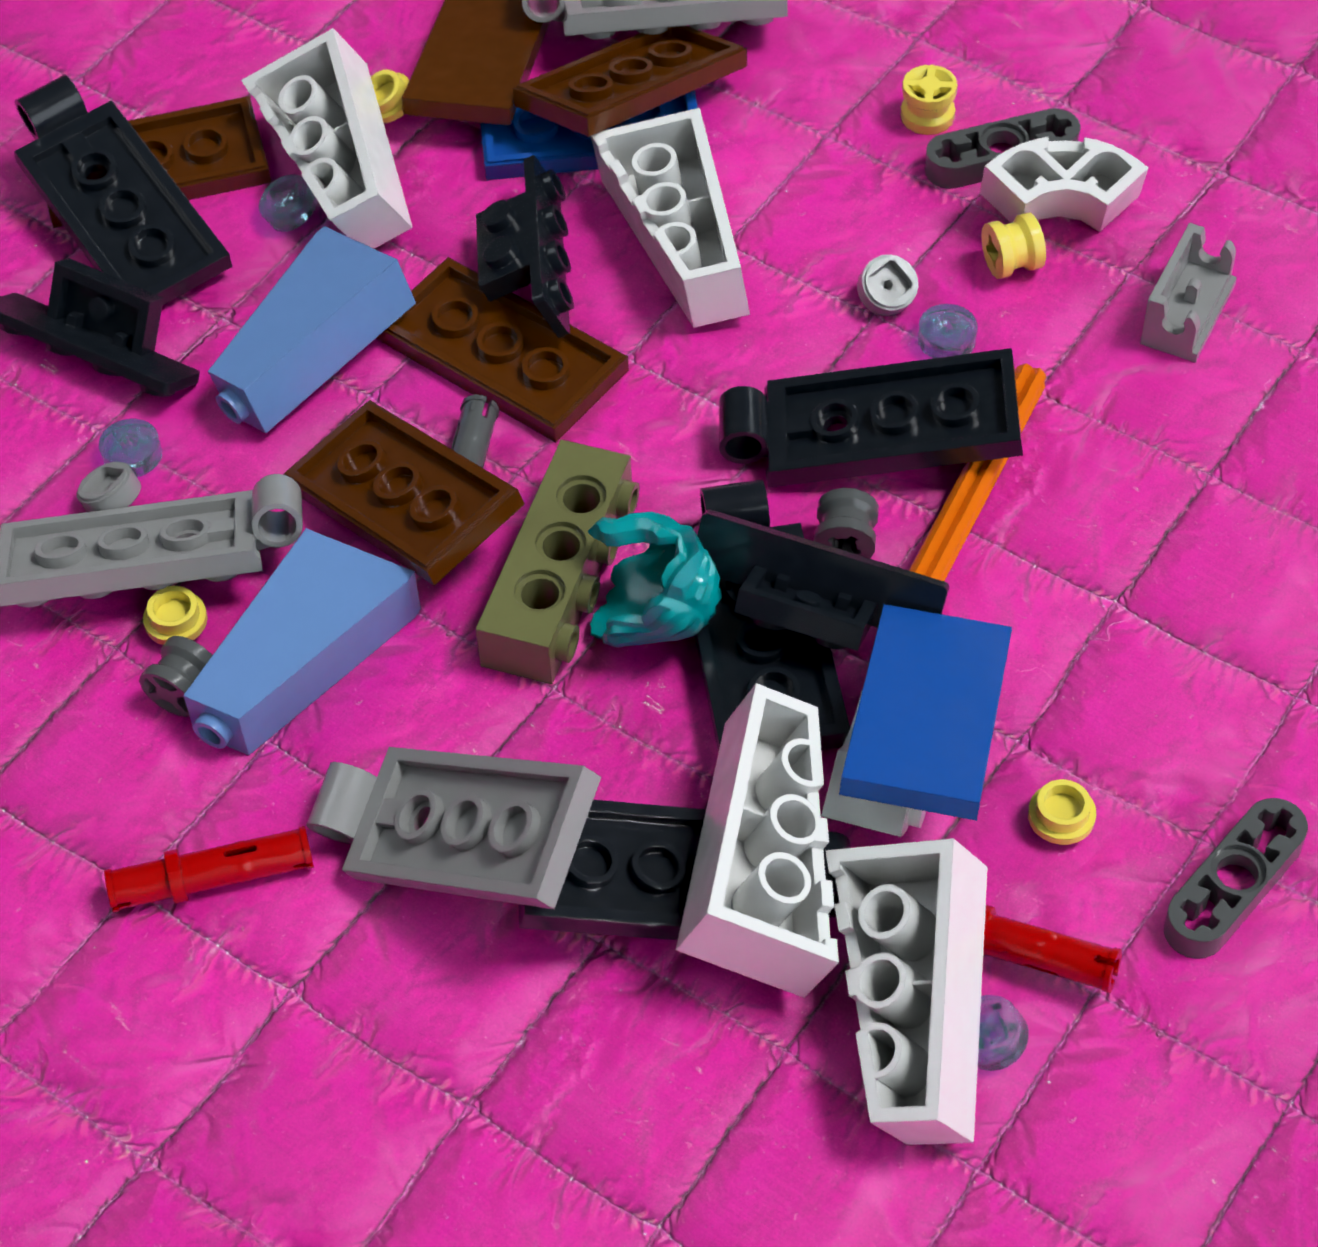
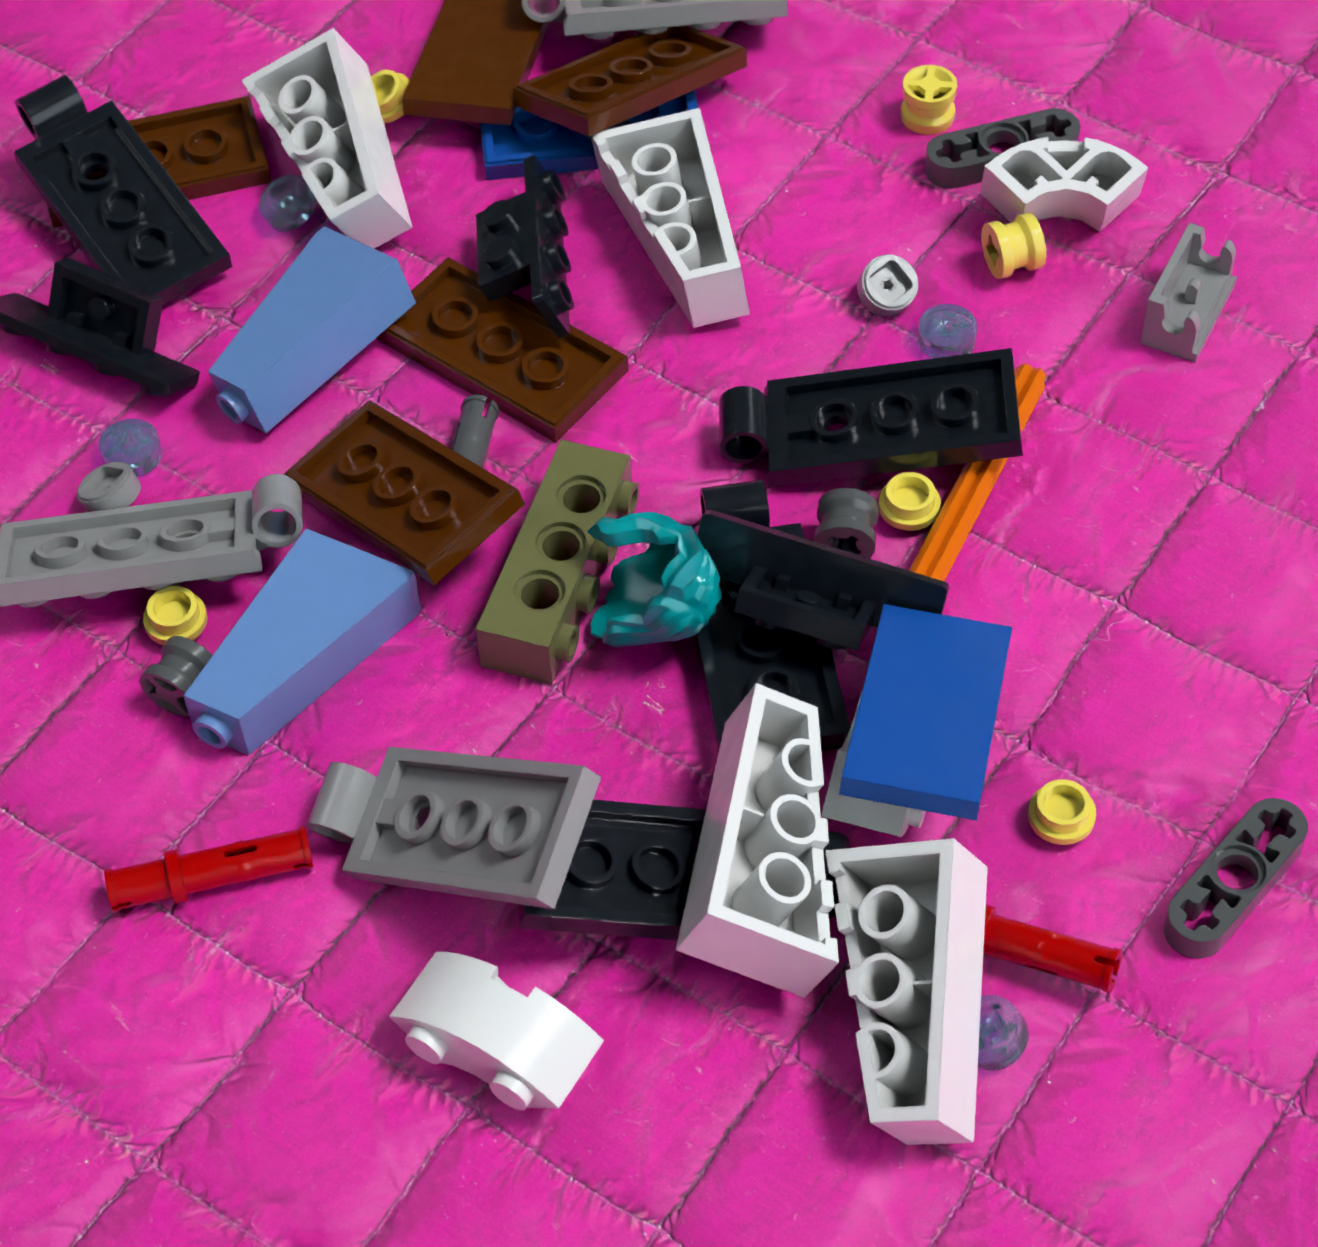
none -> white brick [389,952,604,1110]
none -> light yellow plate [879,472,941,531]

